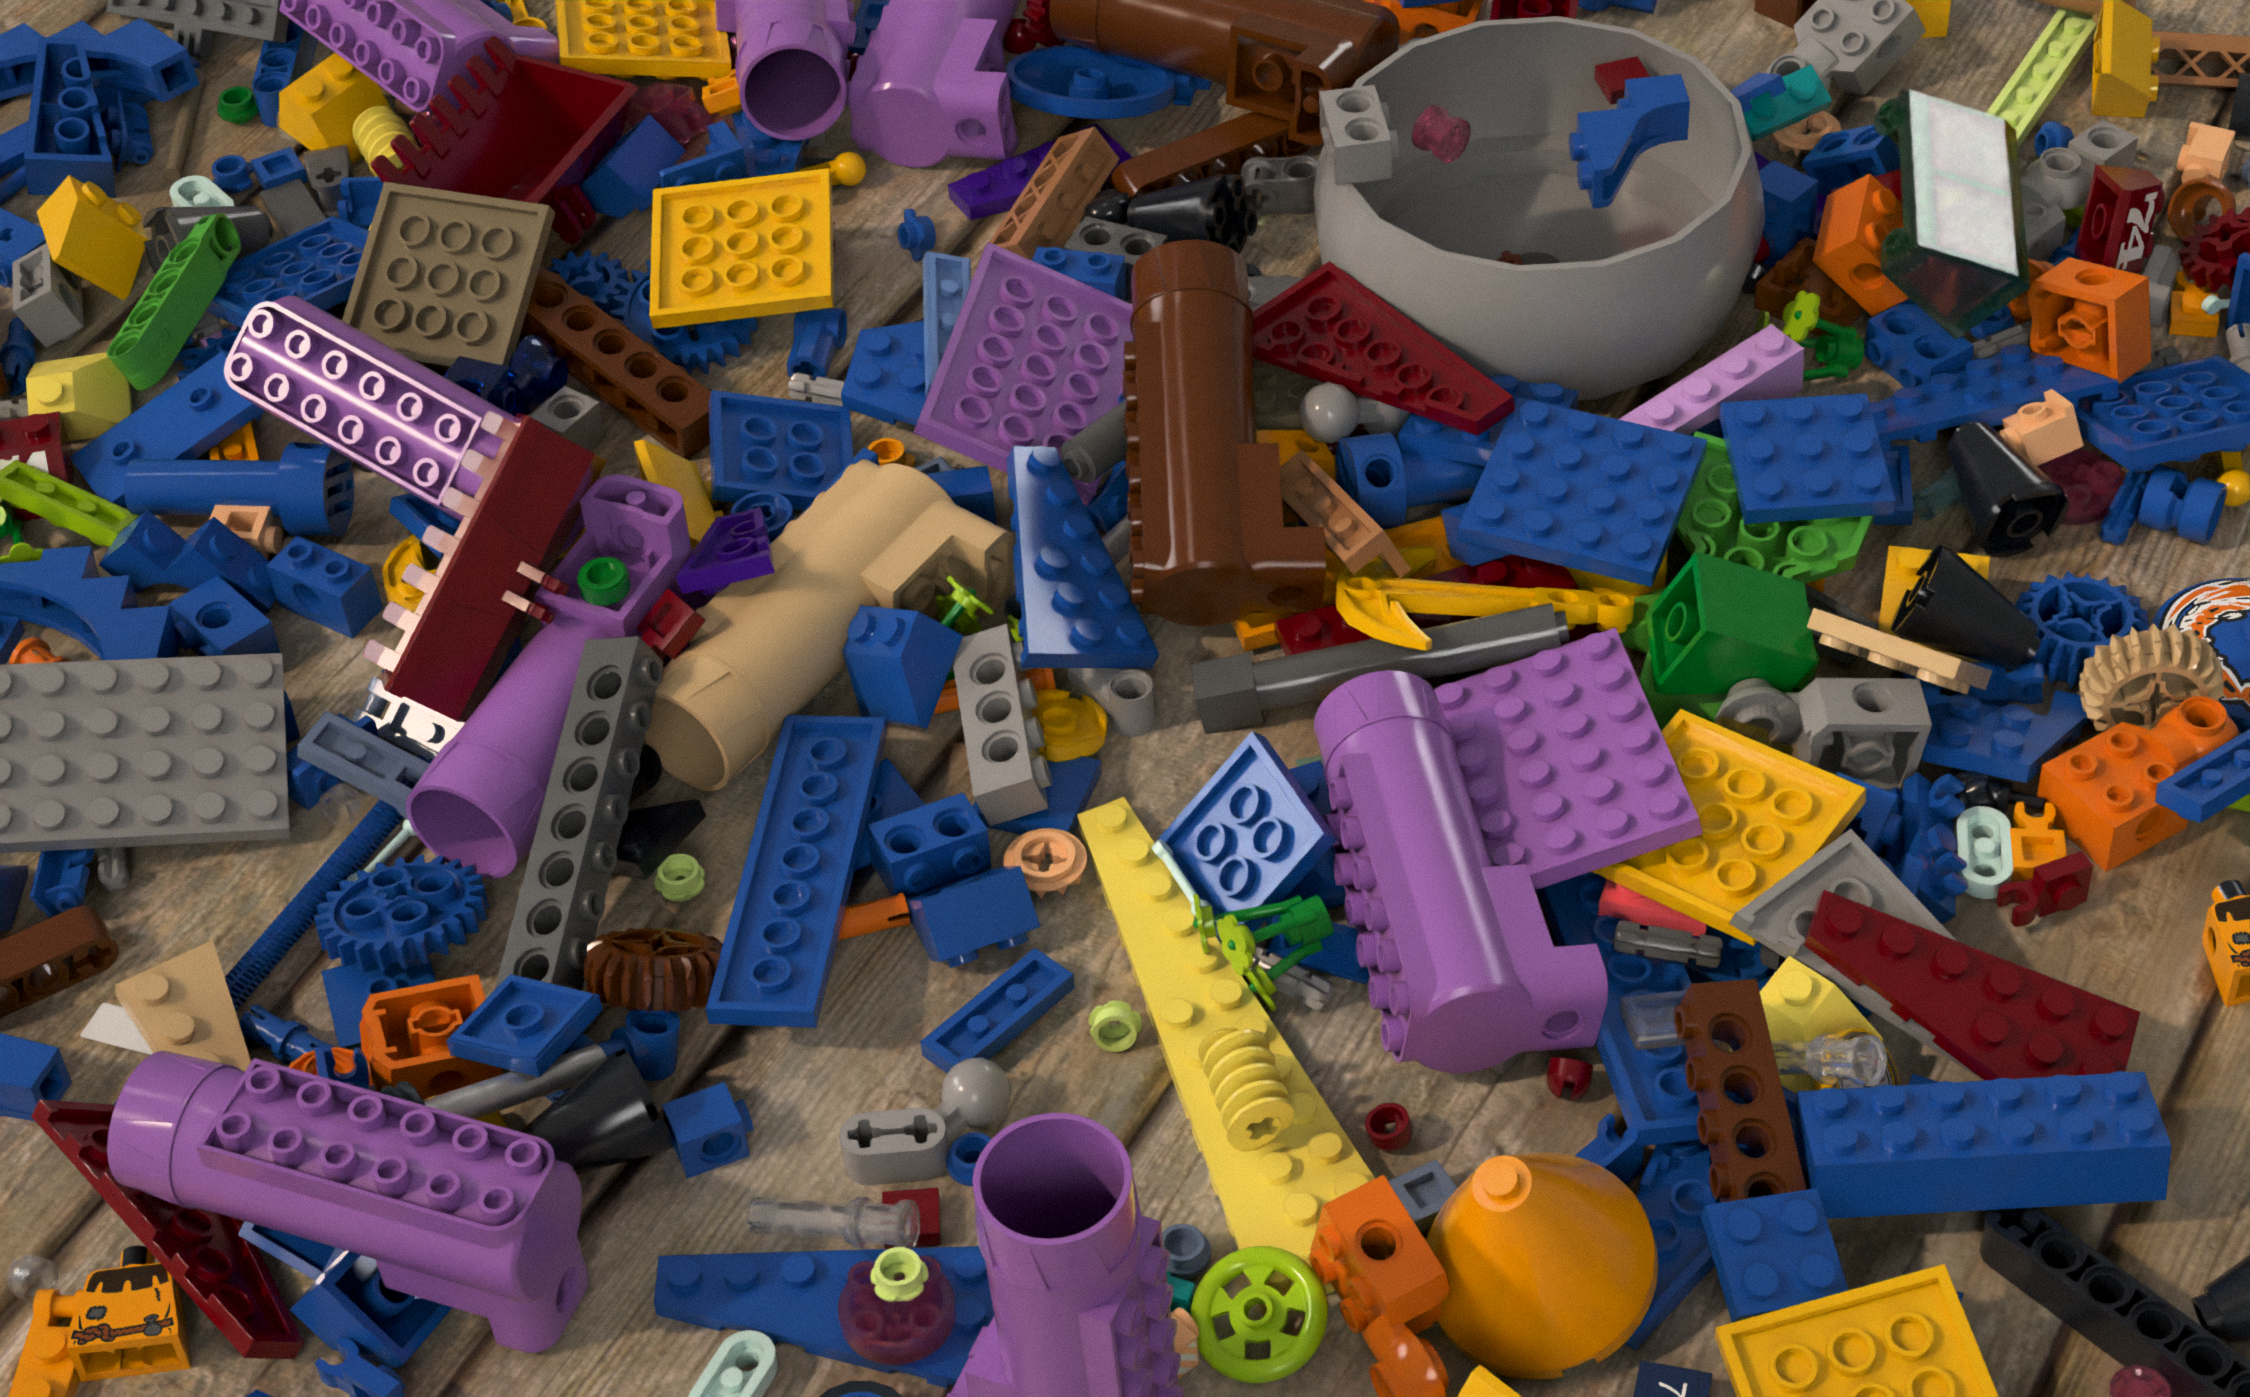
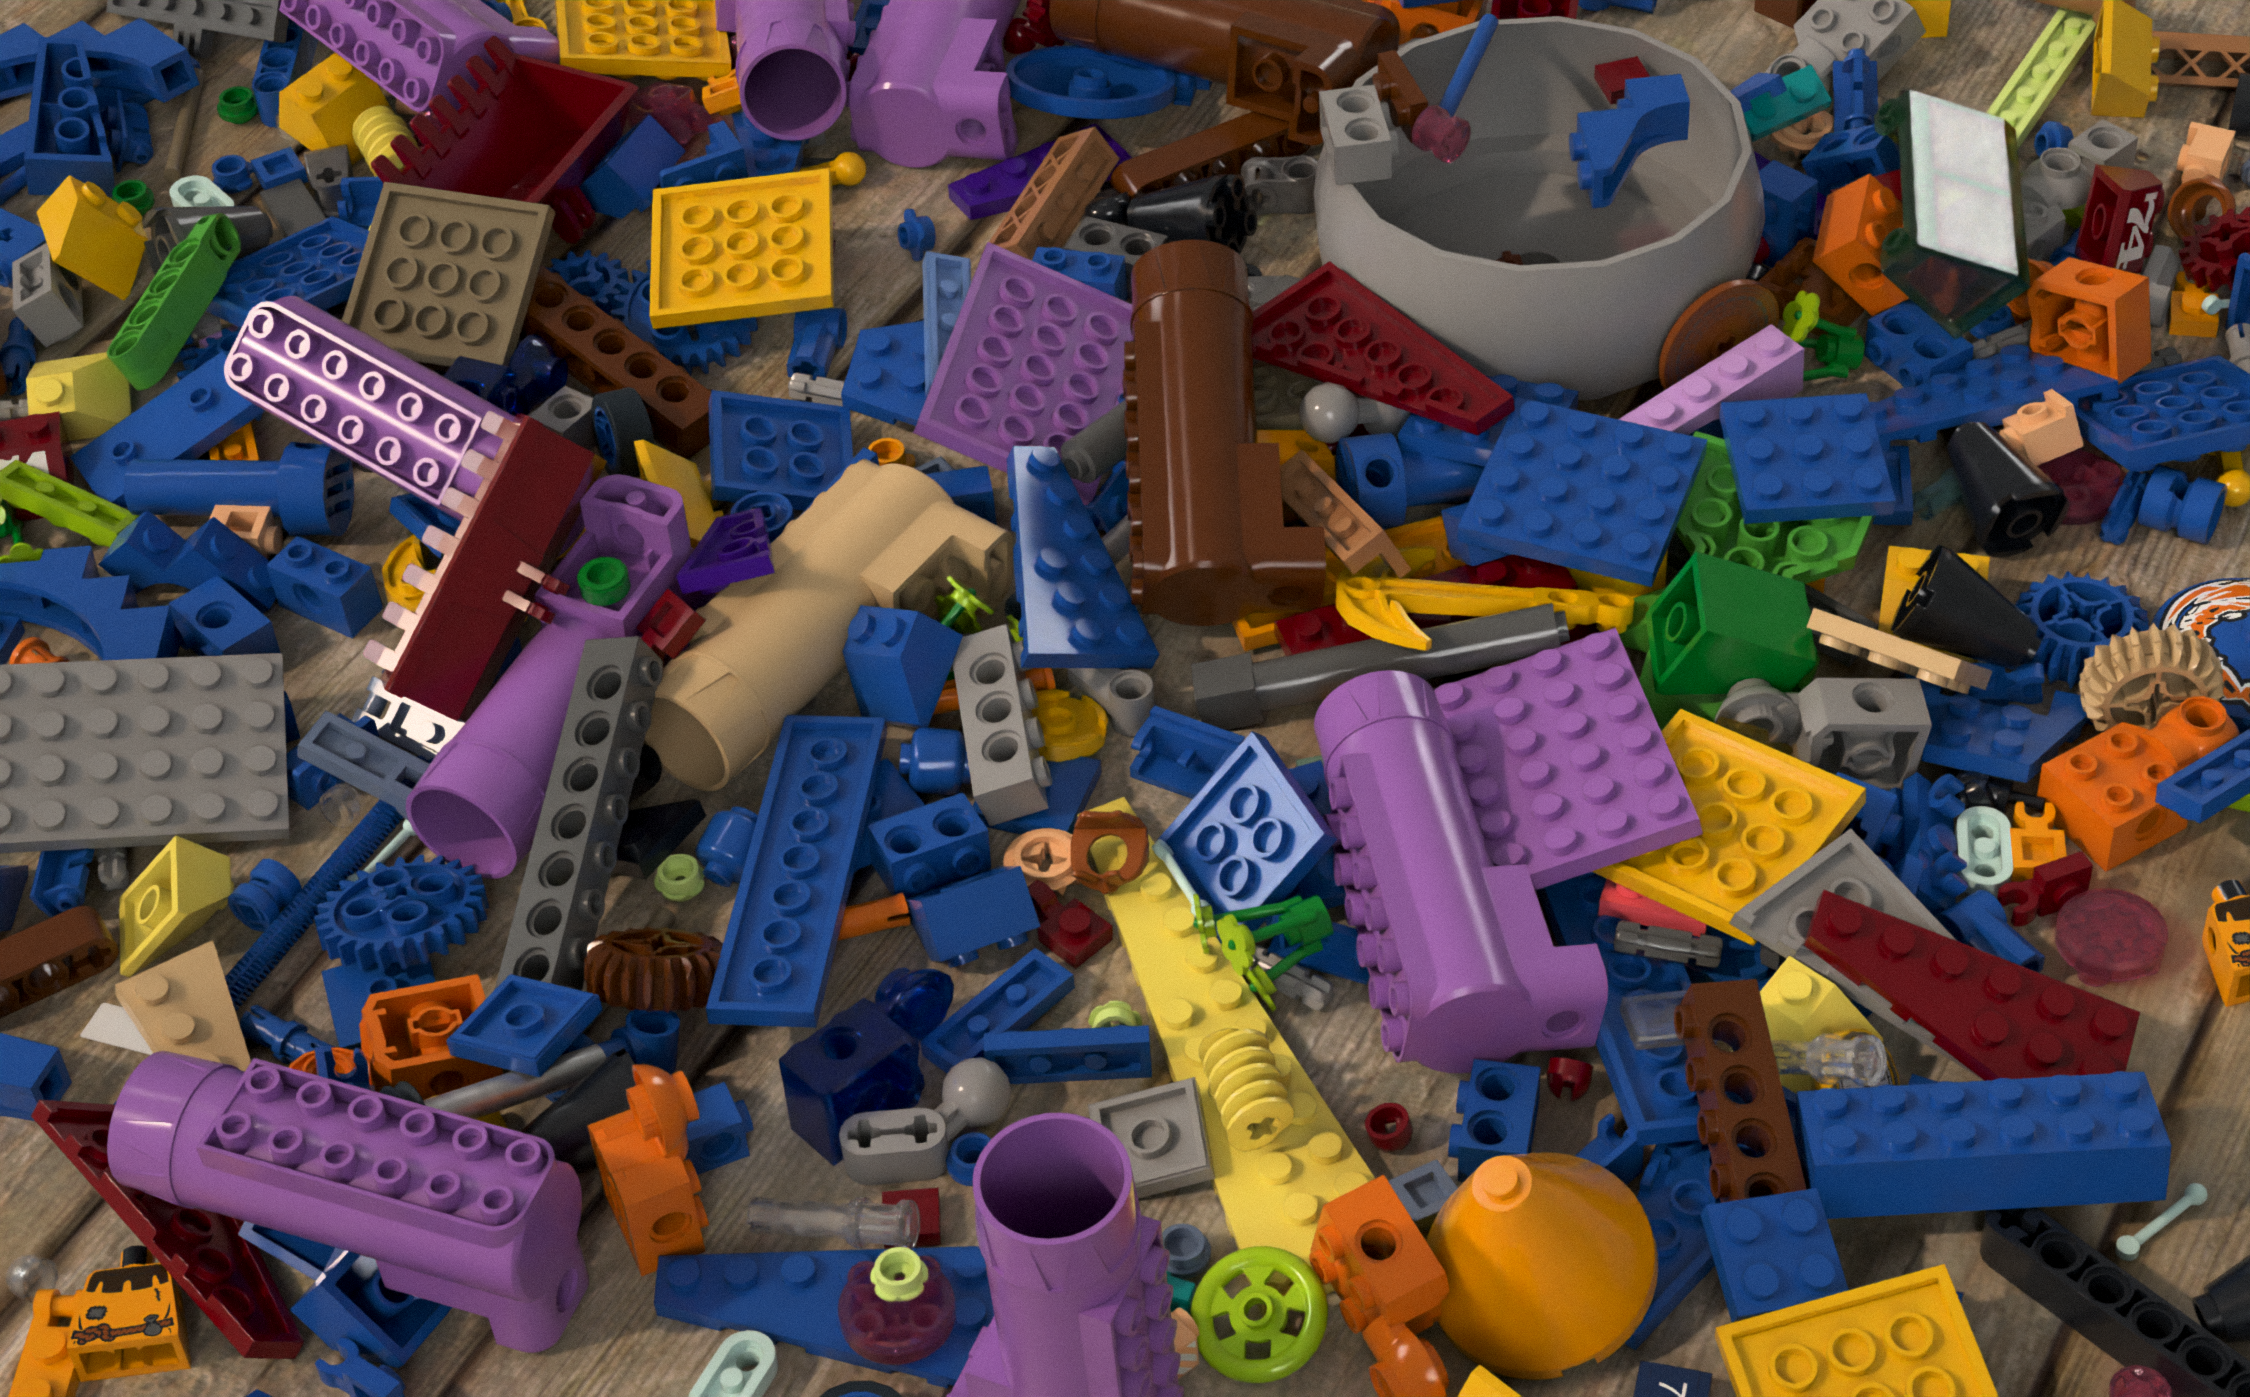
none -> green plate [111,180,155,216]
none -> light yellow slope [119,835,234,978]
none -> blue wheel [228,859,302,932]
none -> orange brick [587,1064,709,1276]
none -> black wheel [591,387,655,477]
none -> blue head [695,806,758,887]
none -> clear blue brick [778,967,954,1166]
none -> blue head [899,727,970,795]
none -> blue plate [983,1025,1152,1084]
none -> dark red plate [1028,879,1113,969]
none -> dark orange piece [1071,810,1149,895]
none -> light grey plate [1088,1077,1215,1198]
none -> blue hinge [1129,705,1245,799]
none -> reddish brown plate [1372,50,1428,143]
none -> blue bar [1429,14,1499,134]
none -> blue brick [1448,1059,1541,1182]
none -> dark orange piece [1659,279,1779,390]
none -> blue hinge [1833,48,1879,132]
none -> blue piece [1935,889,2045,973]
none -> clear pink tile [2054,888,2168,987]
none -> light aqua hinge [2115,1183,2208,1261]

